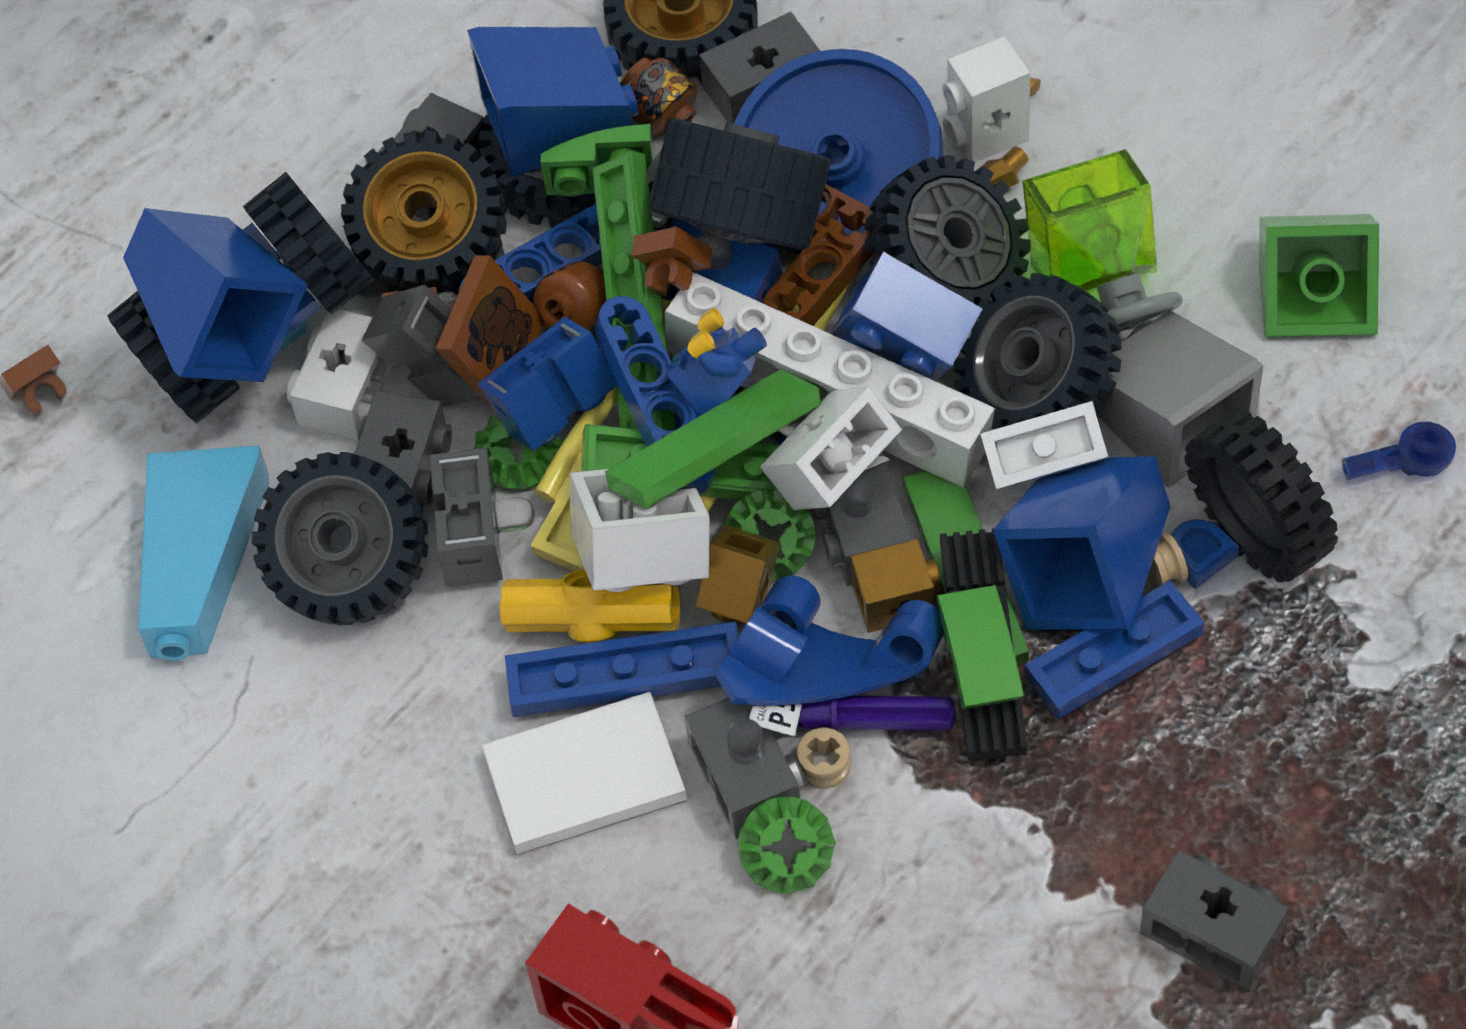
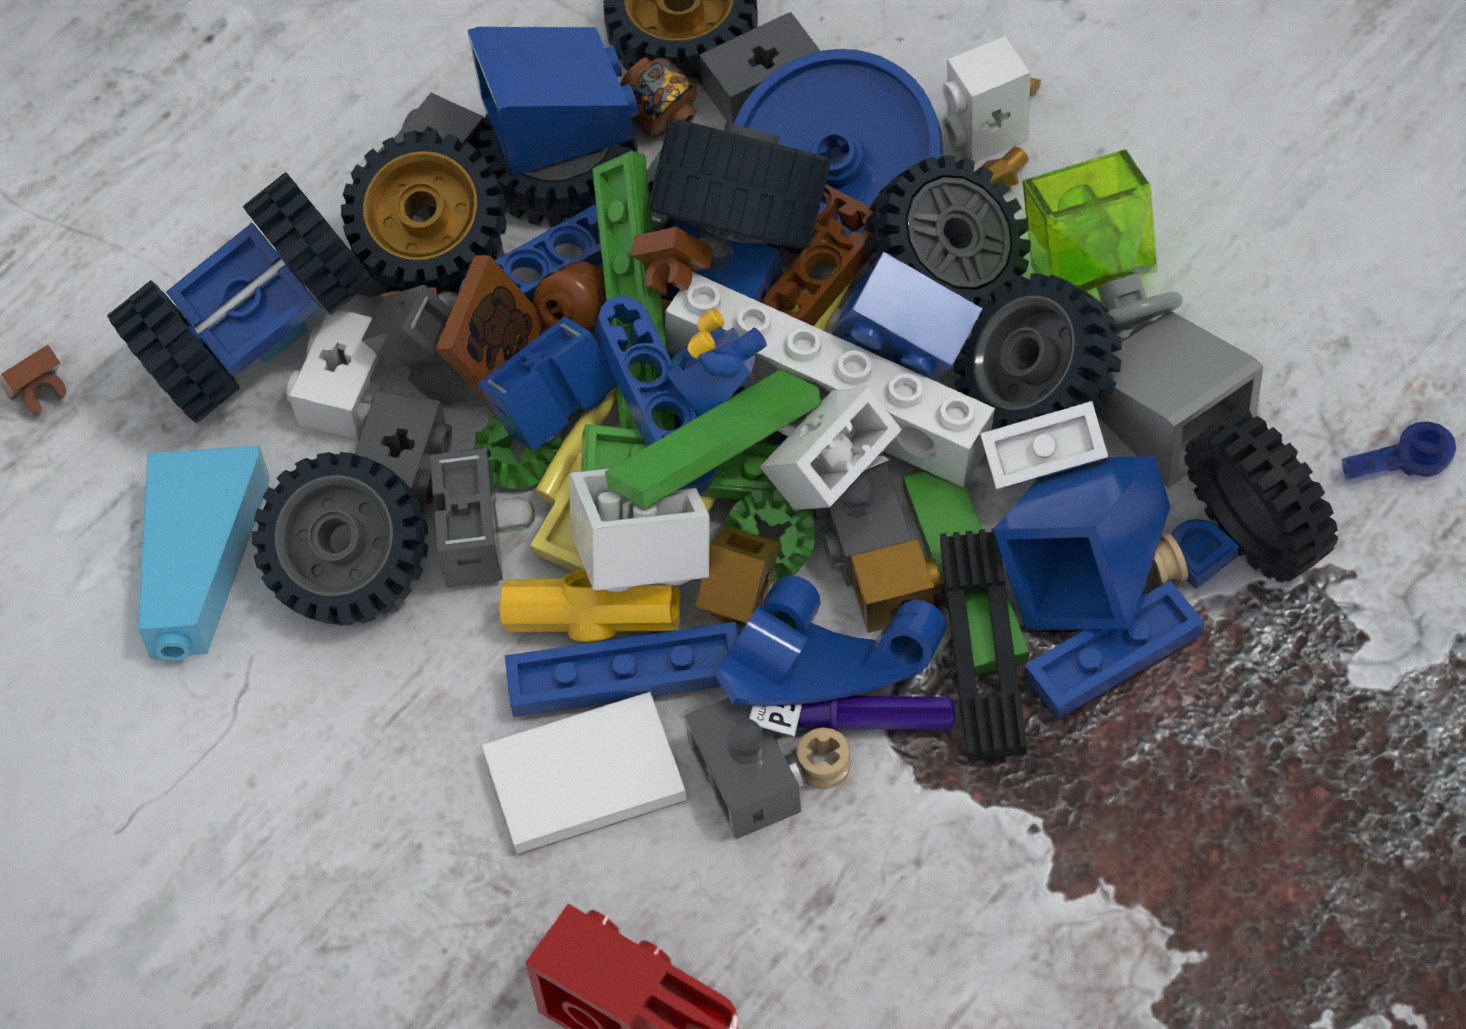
blue slope [123,208,308,382] -> none
bright green slope [541,124,655,197] -> none
bright green gear [738,796,836,895] -> none
bright green slope [936,585,1024,710] -> none
dark grey brick [1140,850,1289,992] -> none
bright green slope [1259,214,1379,337] -> none

